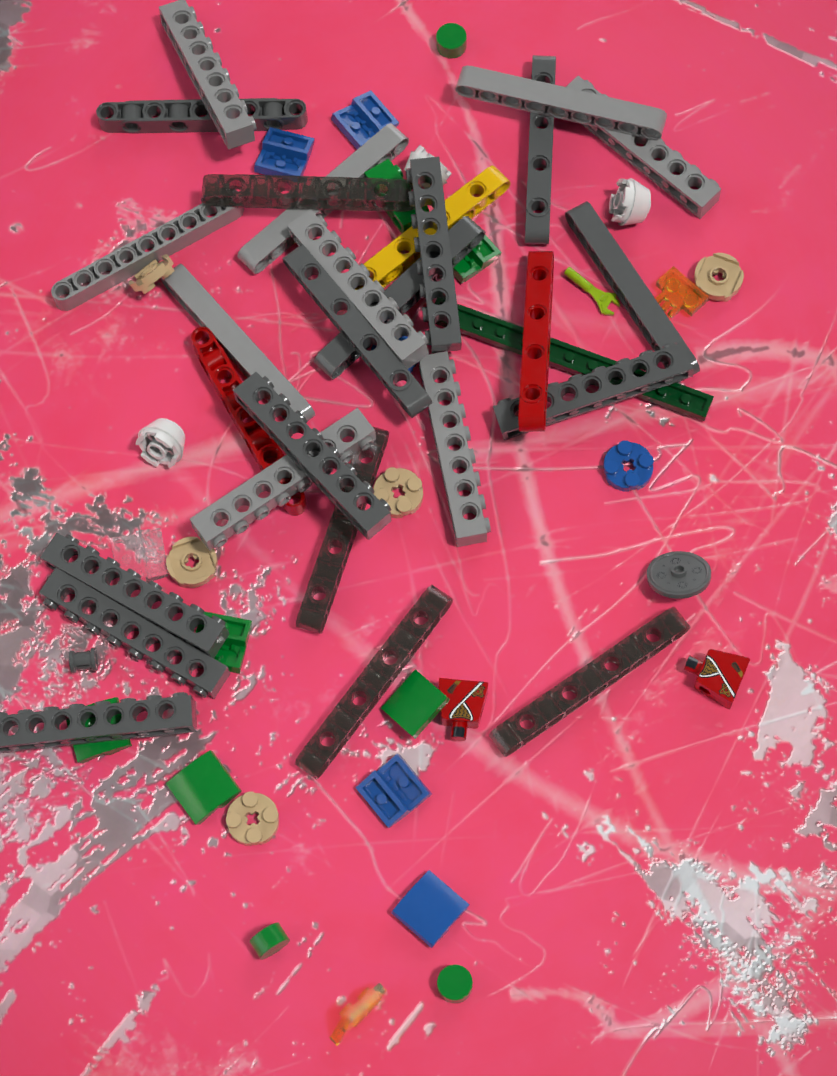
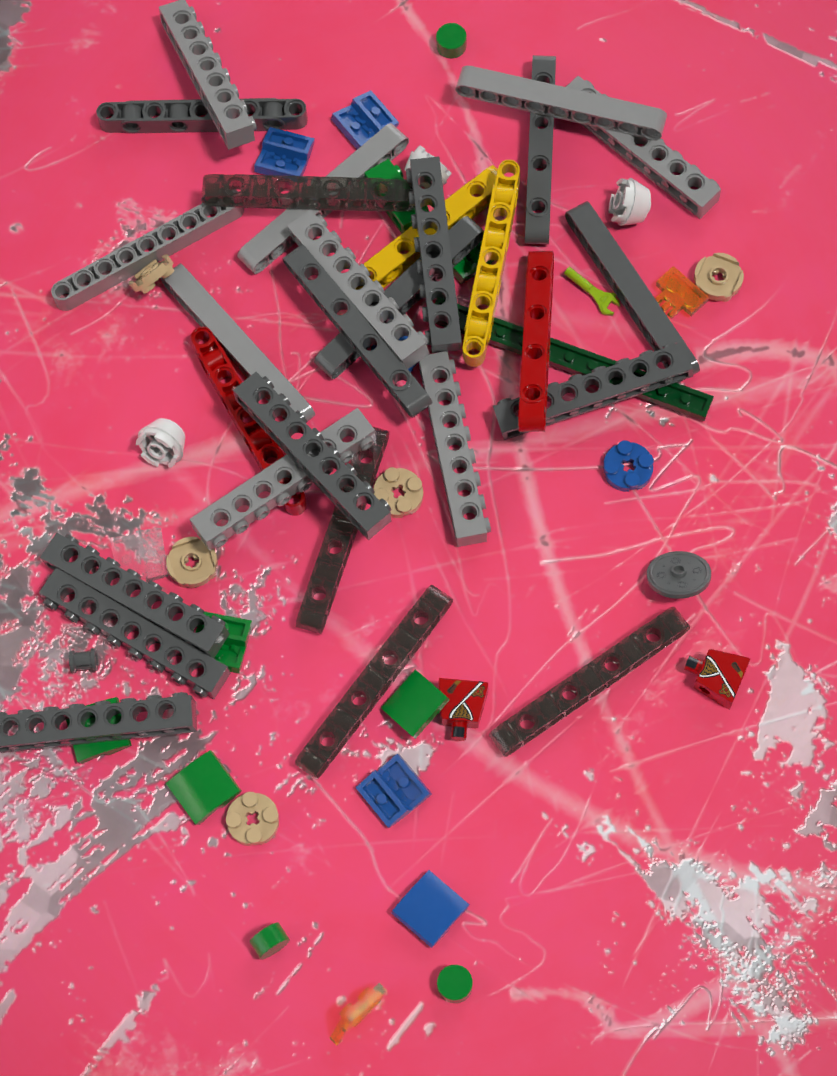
none -> yellow beam [463,160,520,367]

